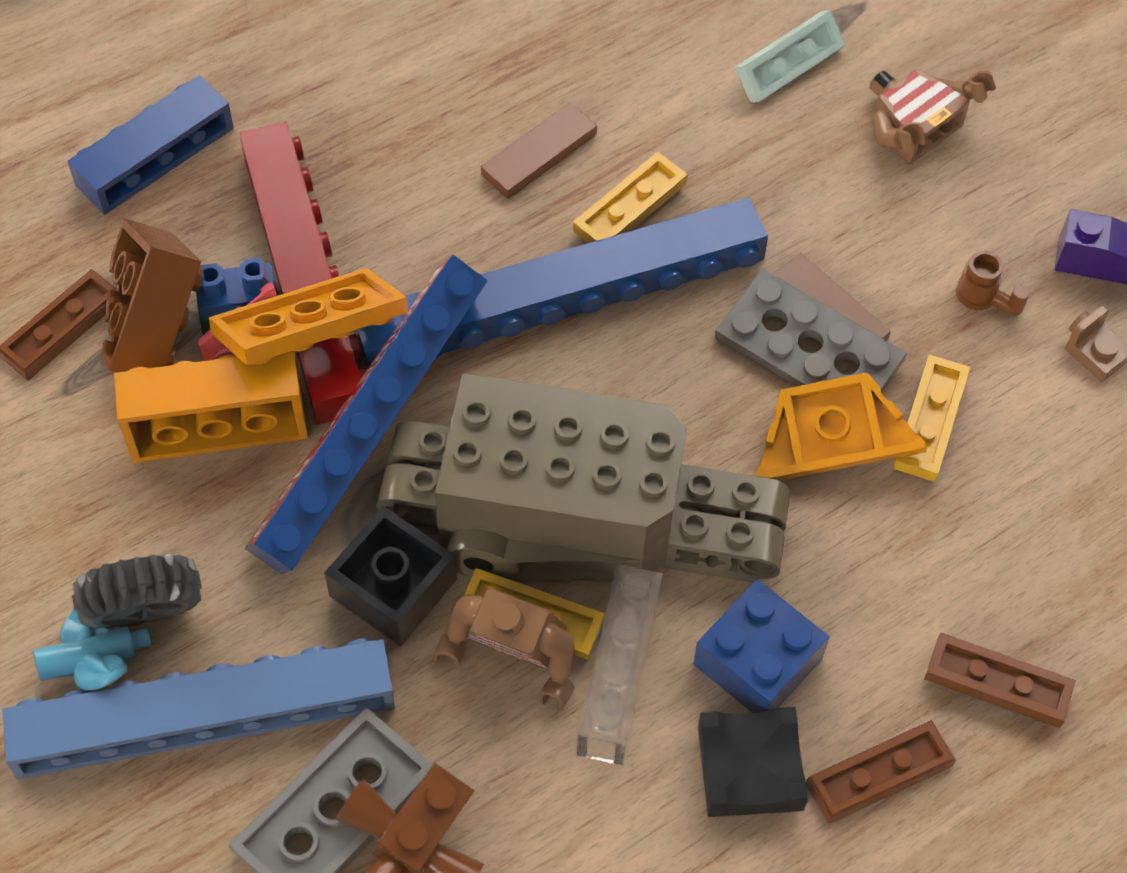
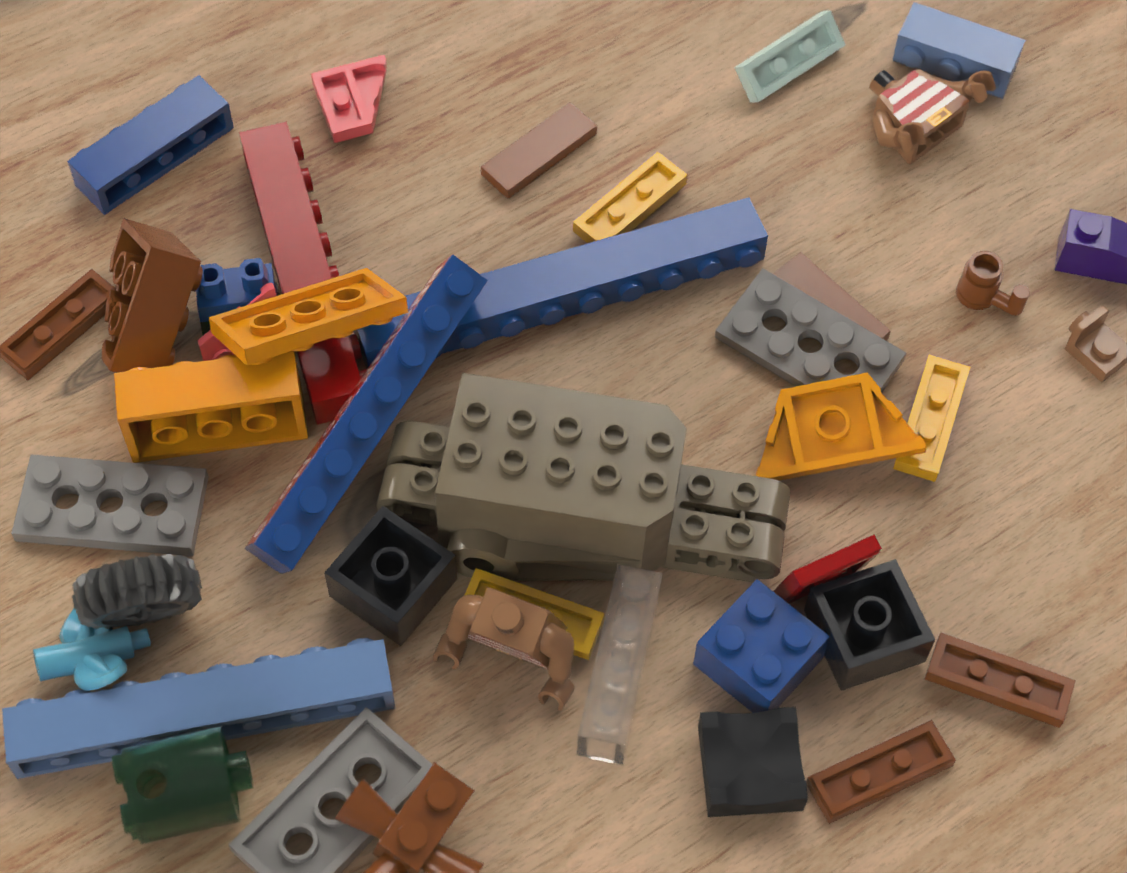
none -> light grey plate [11,455,209,556]
none -> clear green cylinder [112,726,254,844]
none -> coral wing [311,55,387,143]
none -> red tile [773,534,882,604]
none -> black brick [804,559,935,691]
none -> medium blue brick [892,2,1025,99]

